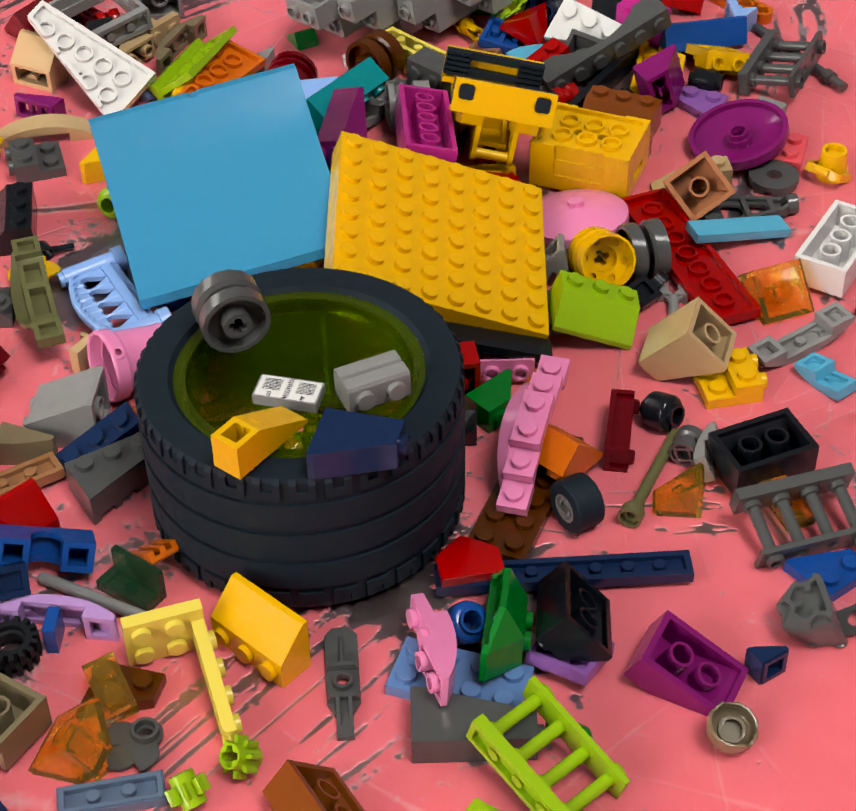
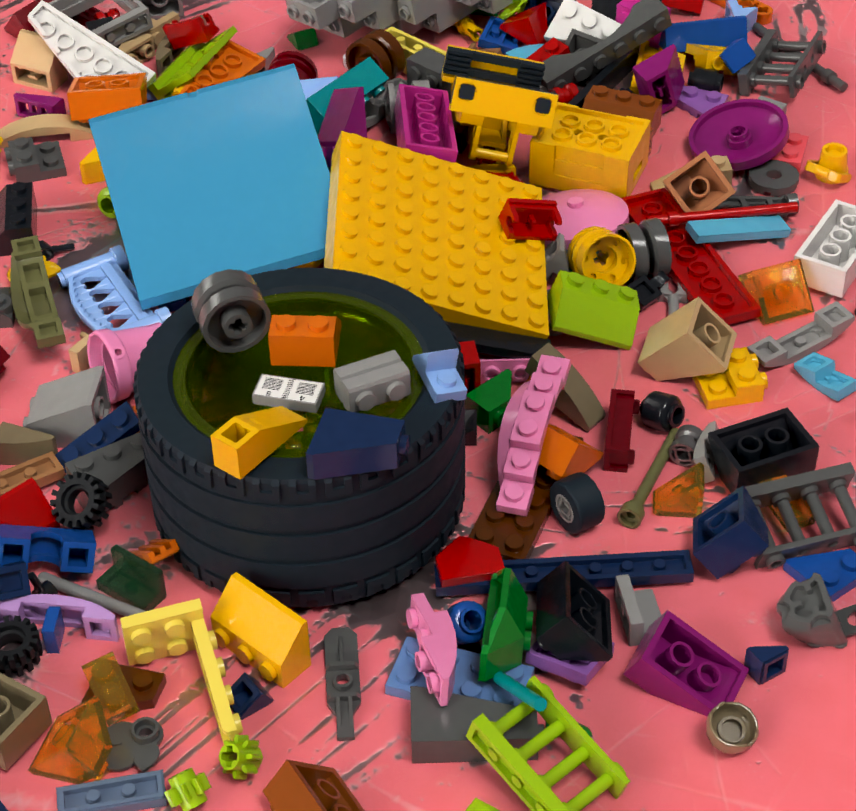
none -> black hand [28,572,58,595]
none -> black tyre [50,472,112,530]
none -> orange slope [67,73,147,123]
none -> red hinge [162,13,220,49]
none -> dark blue slope [230,672,274,720]
none -> orange slope [268,314,342,367]
none -> light blue slope [412,348,467,404]
none -> teal bar [493,671,547,712]
none -> red hinge [498,198,562,241]
none -> dark tan slope [525,342,606,432]
none -> light grey panel [614,574,661,646]
none -> red bar [646,202,799,227]
none -> dark blue slope [693,486,769,579]
none -> blue slope [719,38,756,74]

